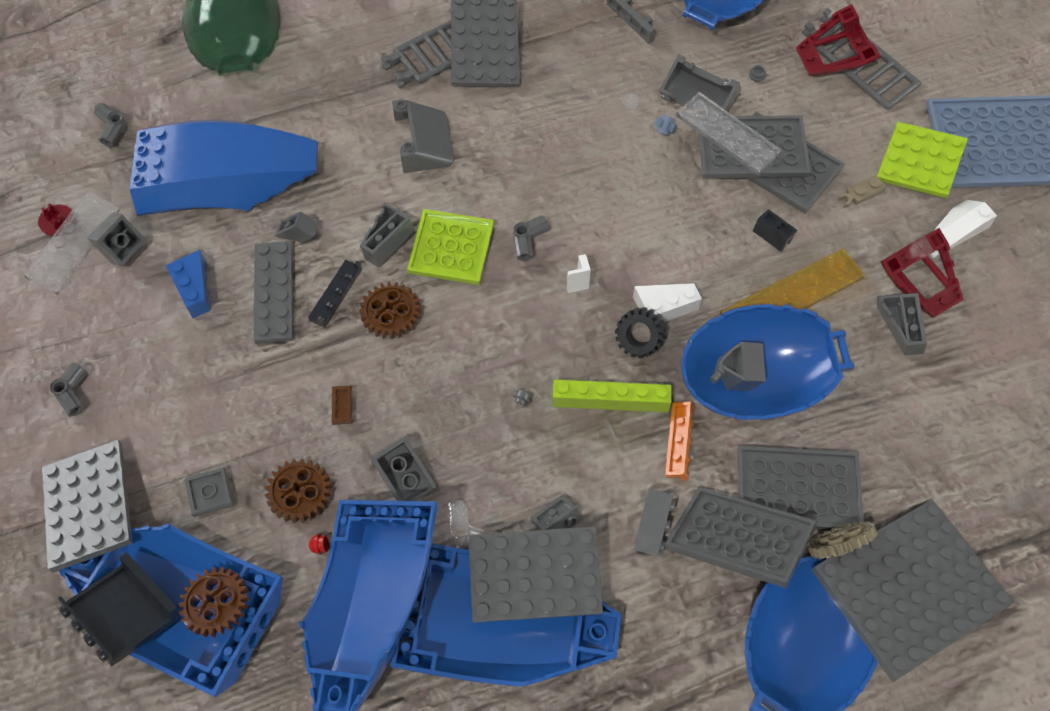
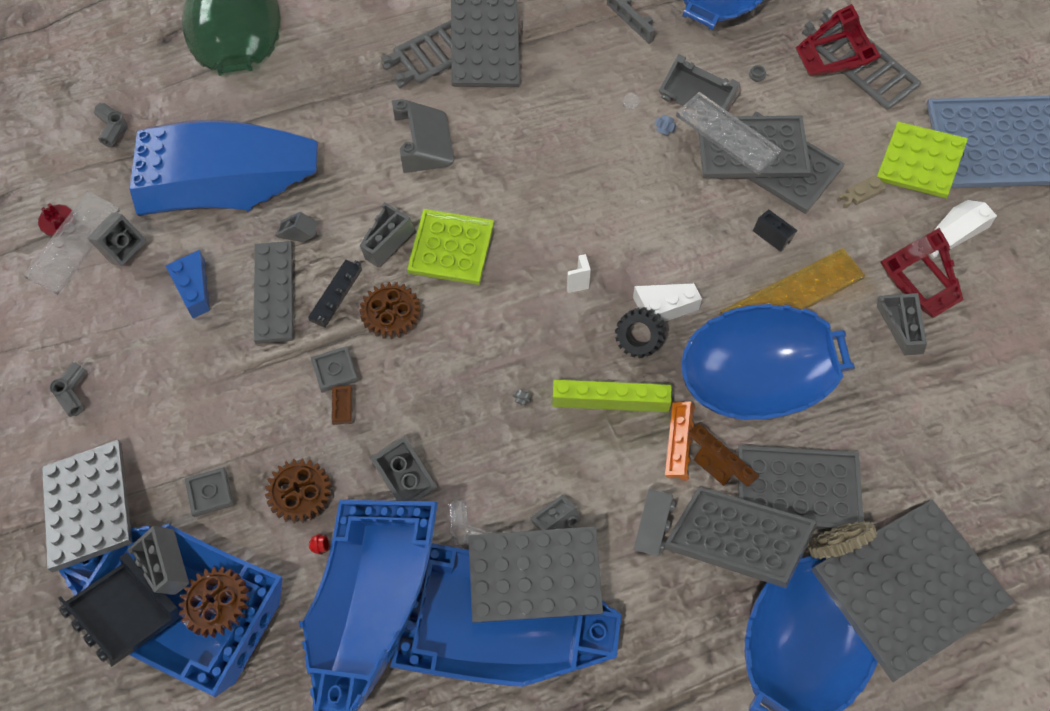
dark grey piece [514,215,549,261] -> none
dark grey piece [710,342,766,391] -> none
none -> dark grey wedge [127,526,189,595]
none -> dark grey plate [311,346,359,393]
none -> reddish brown bracket [687,424,759,487]

